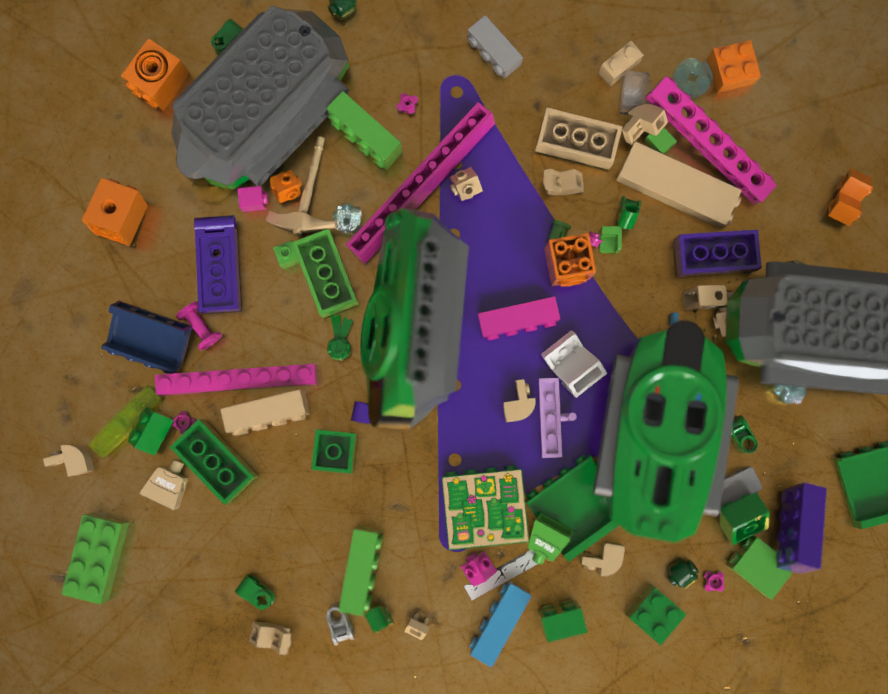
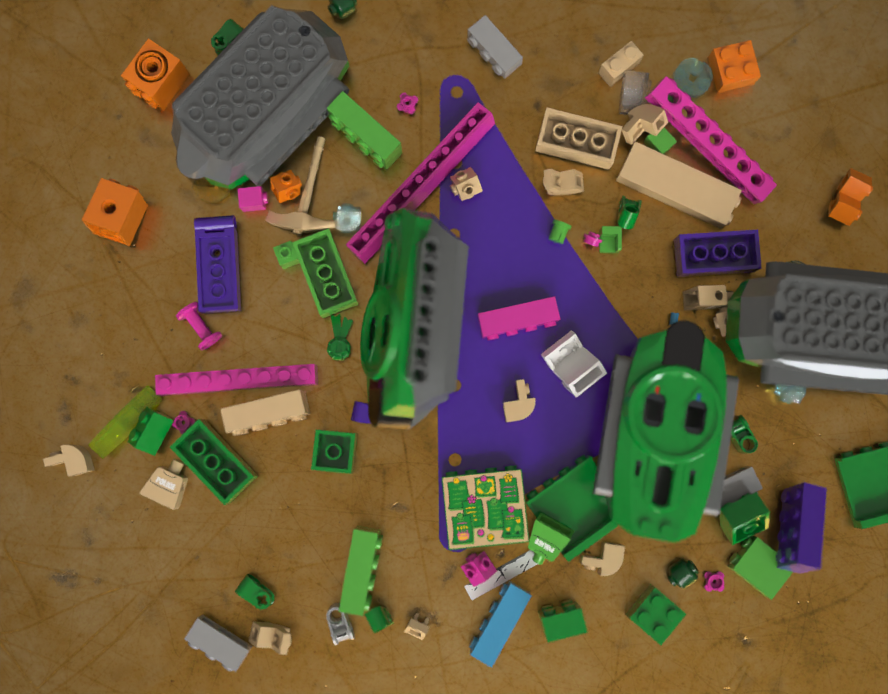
bright green brick [61,513,129,604] -> none
dark blue panel [101,301,192,374] -> none
lavender plate [538,378,577,458] -> none
orange brick [544,233,596,287] -> none
none -> light grey brick [185,614,253,672]

